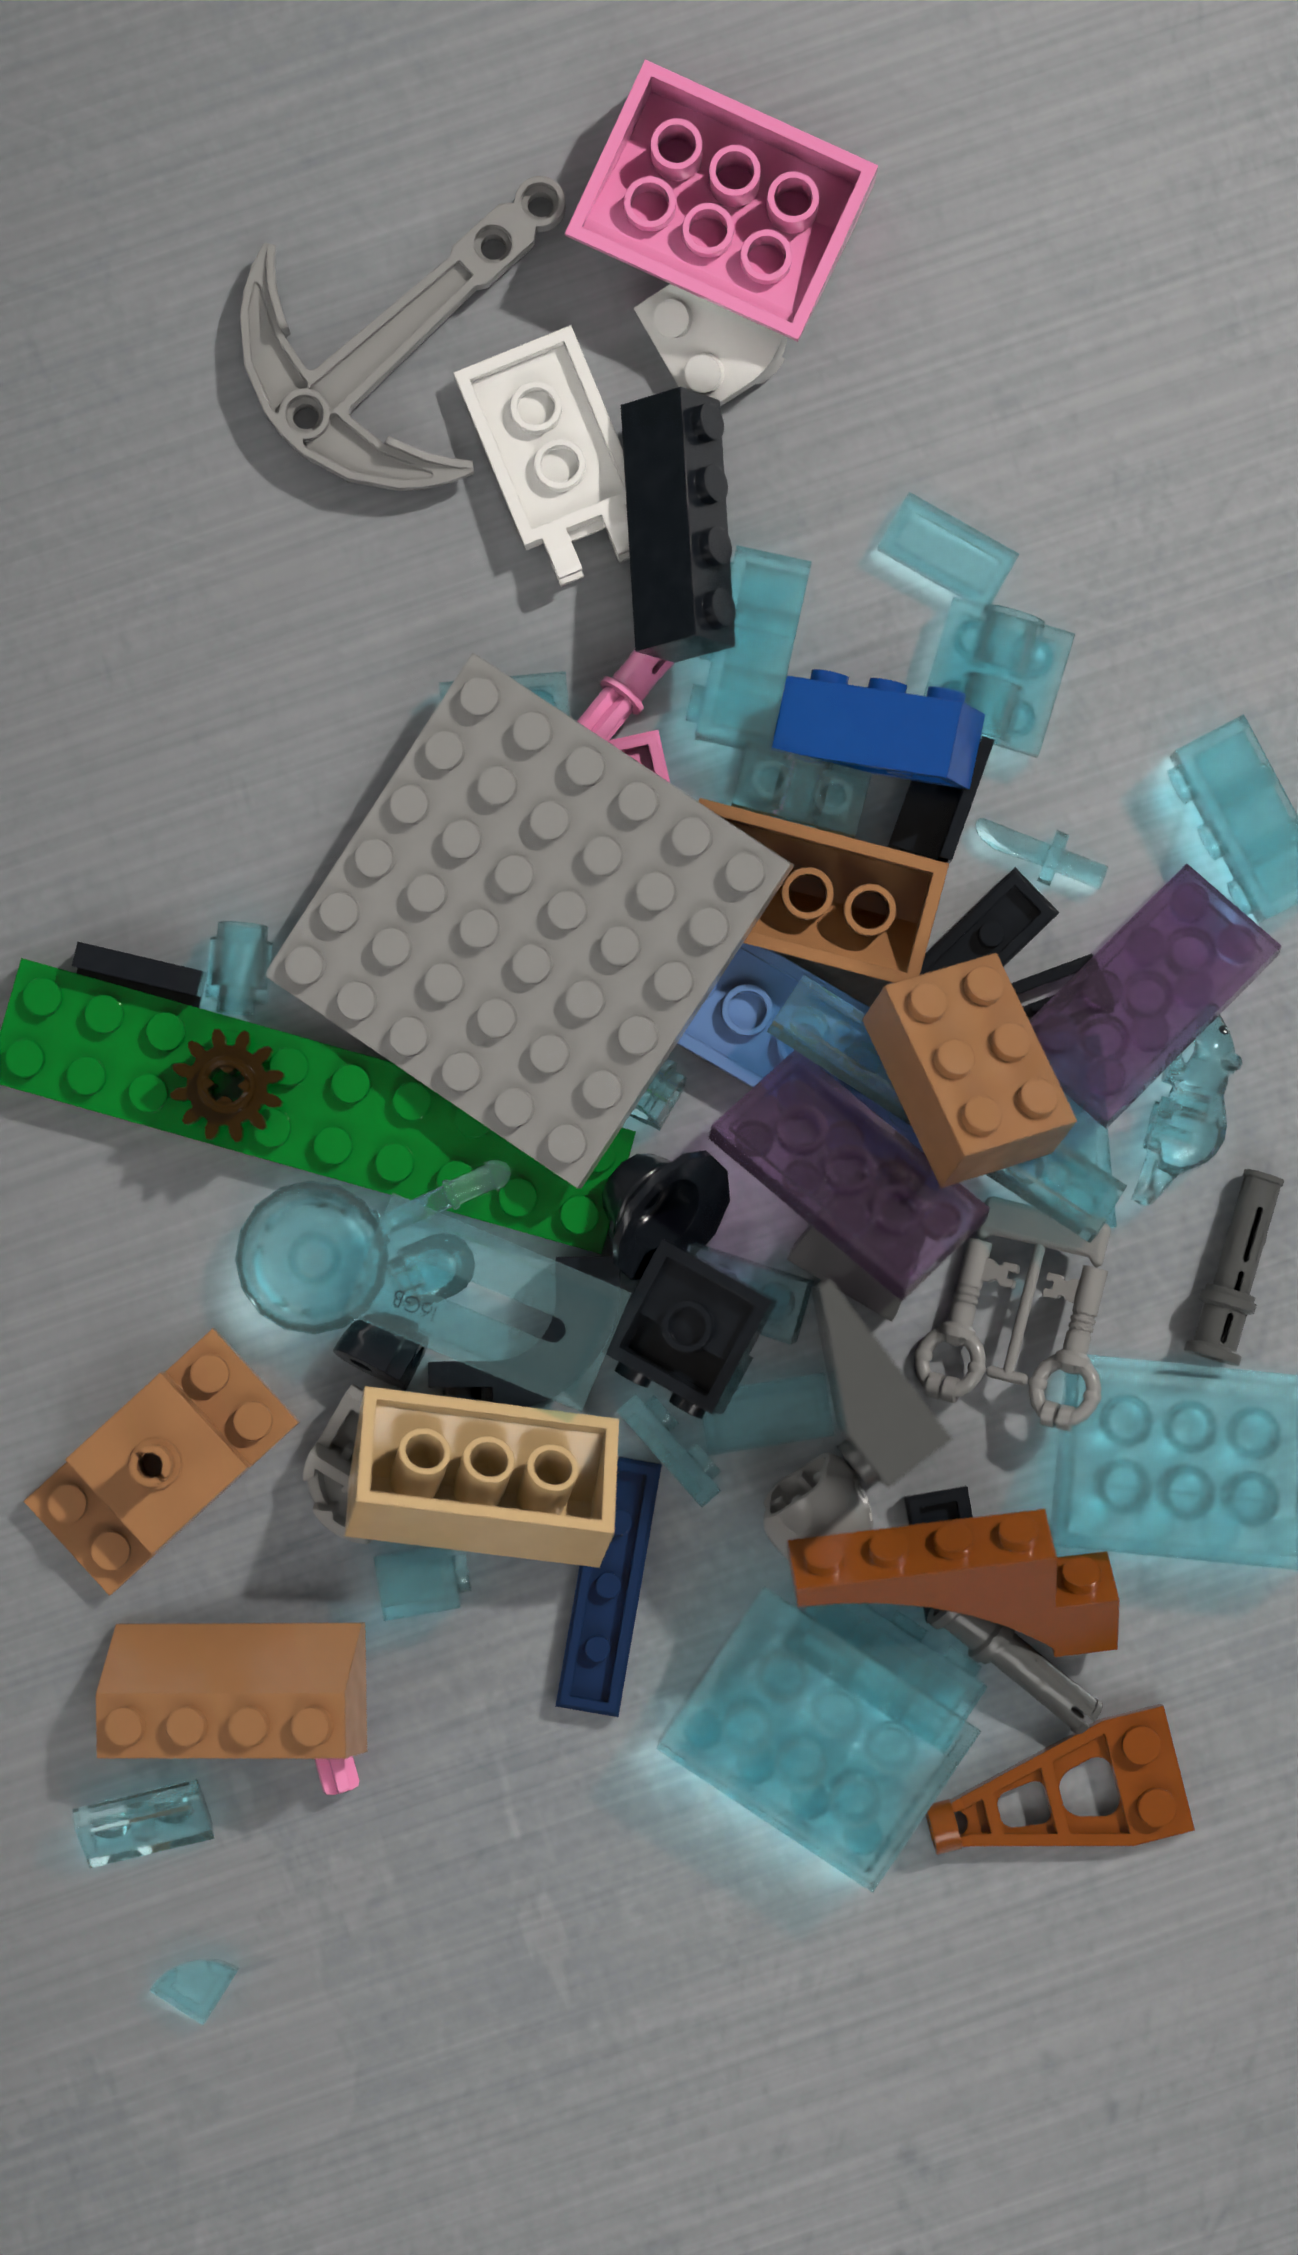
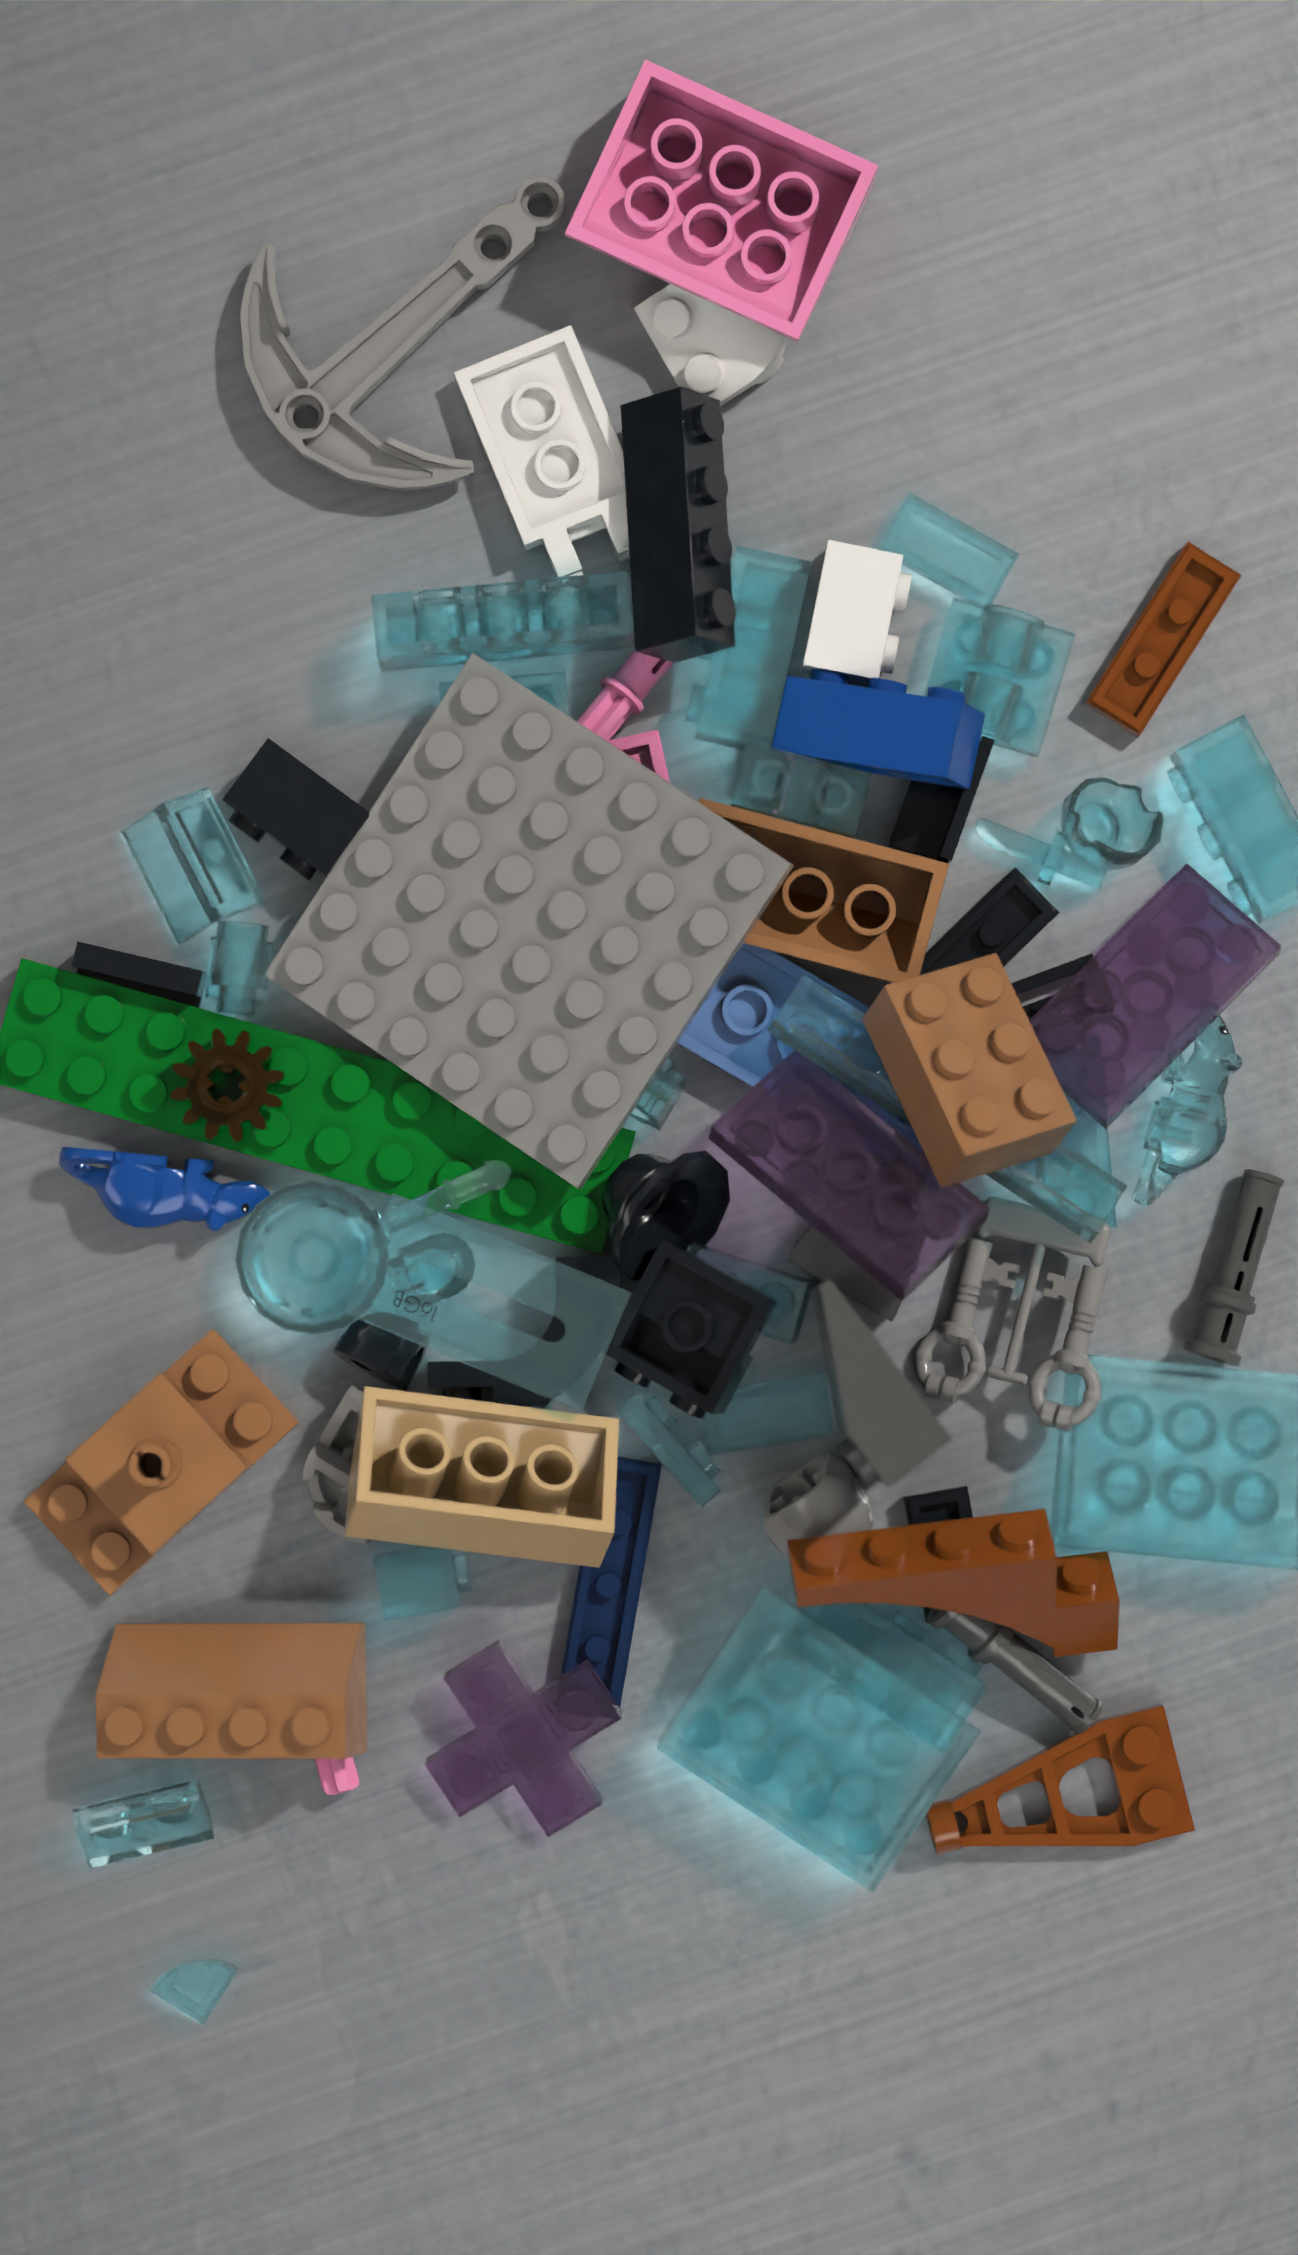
none -> blue animal [59,1147,270,1231]
none -> clear light blue panel [121,787,265,945]
none -> black brick [222,738,369,881]
none -> clear light blue brick [371,571,634,672]
none -> clear purple plate [425,1639,622,1837]
none -> white brick [801,540,912,687]
none -> clear light blue hair [1061,777,1164,871]
none -> dark orange tile [1085,542,1241,738]

